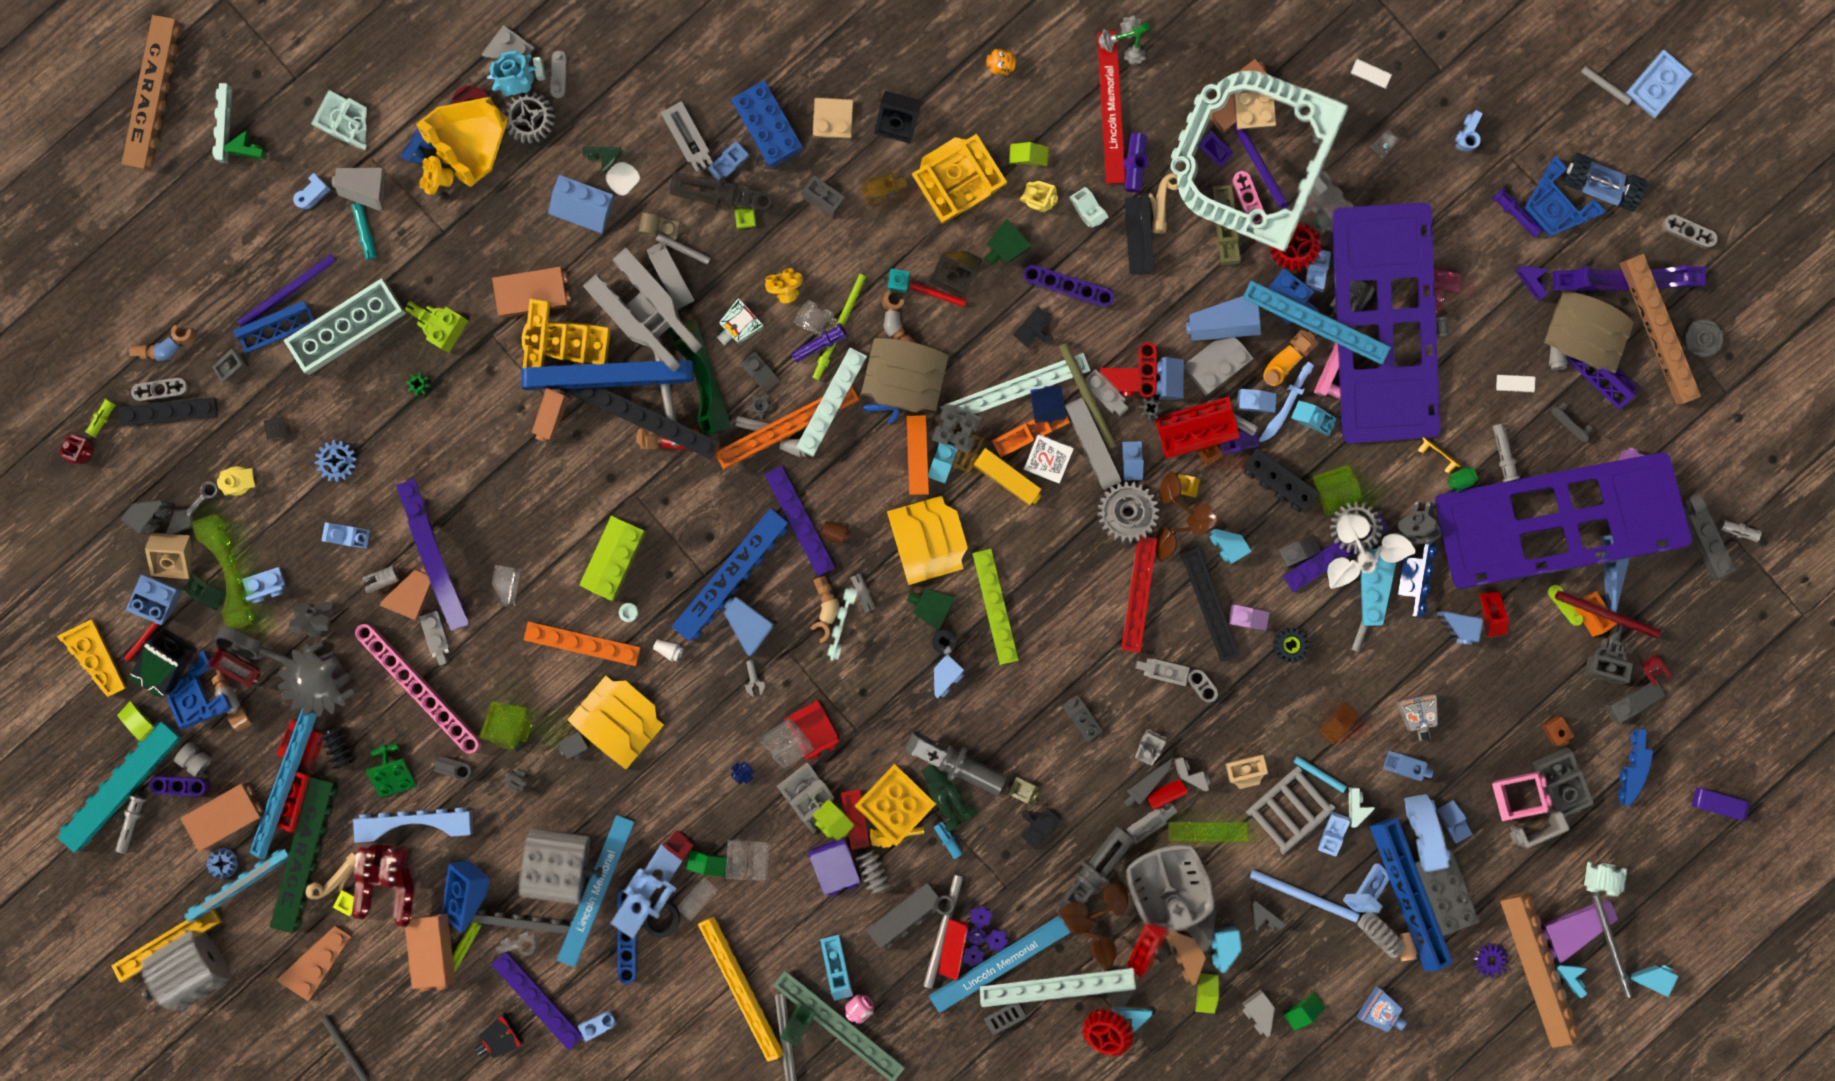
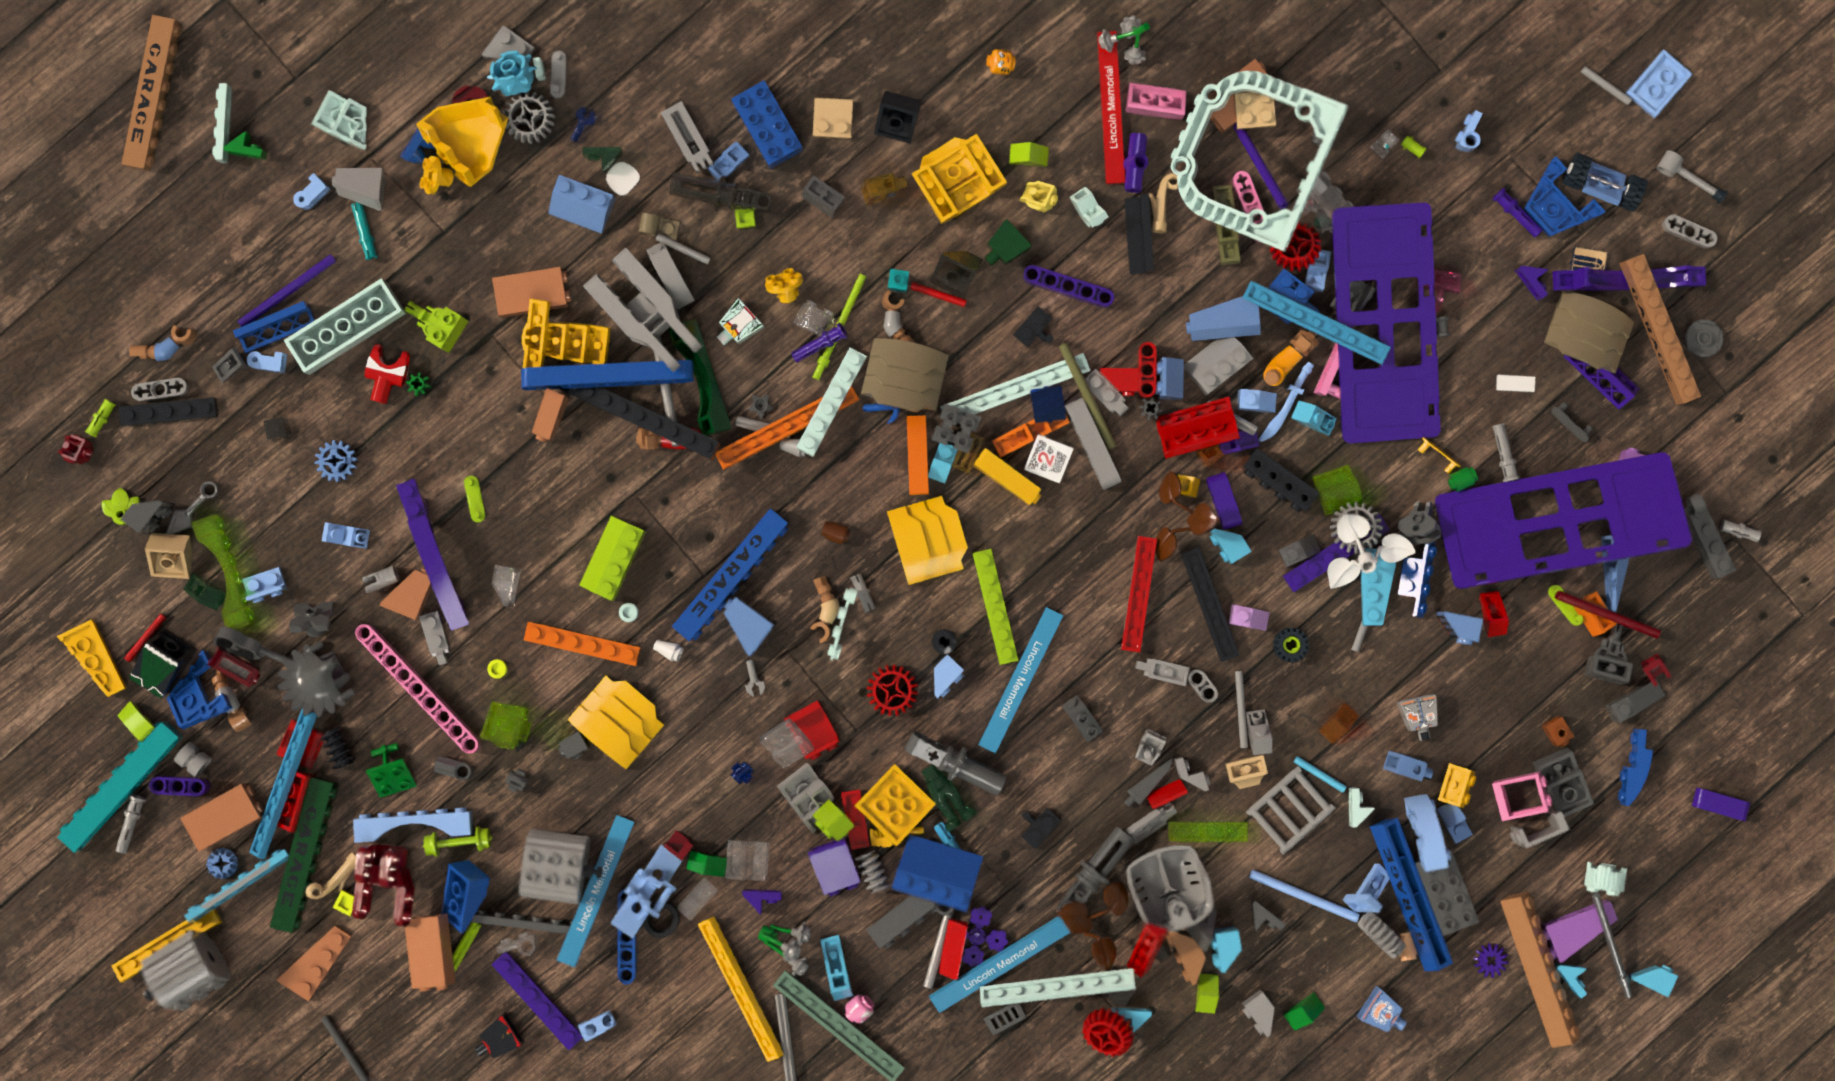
medium blue slope [126,575,183,625] -> none
light yellow hand [217,466,256,496] -> none
dark grey slope [741,352,780,393] -> none
dark purple plate [765,466,835,576] -> none
clear green slope [779,1003,815,1047] -> none
dark green torso [906,589,955,631] -> none
olive bracket [1009,777,1042,806] -> none
light grey gear [1097,482,1159,544] -> none
medium blue slope [1122,441,1144,481] -> none
dark purple slope [1197,131,1233,167] -> none
light blue slope [1318,812,1350,857] -> none
white sticker [1351,59,1391,88] -> none
light grey cone [1549,346,1568,371] -> none
none -> lime plate [102,488,140,525]
none -> light blue leg [247,352,287,373]
none -> red connector [364,344,410,404]
none -> lime piece [422,826,493,857]
none -> lime piece [464,475,485,523]
none -> neon yellow tile [487,659,508,679]
none -> clear blue bar [570,107,595,143]
none -> dark purple slope [742,889,782,915]
none -> light grey plant [758,922,811,976]
none -> red gear [866,664,918,716]
none -> blue slope [892,834,983,913]
none -> dark azure tile [978,607,1063,753]
none -> bright pink slope [1125,83,1186,120]
none -> dark purple beam [1206,472,1242,530]
none -> light grey bar [1235,671,1248,748]
none -> light grey slope [1246,709,1272,756]
none -> lime pin [1401,135,1426,158]
none -> yellow bracket [1438,763,1476,808]
none -> piece [1569,247,1608,270]
none -> light grey piece [1656,150,1728,204]

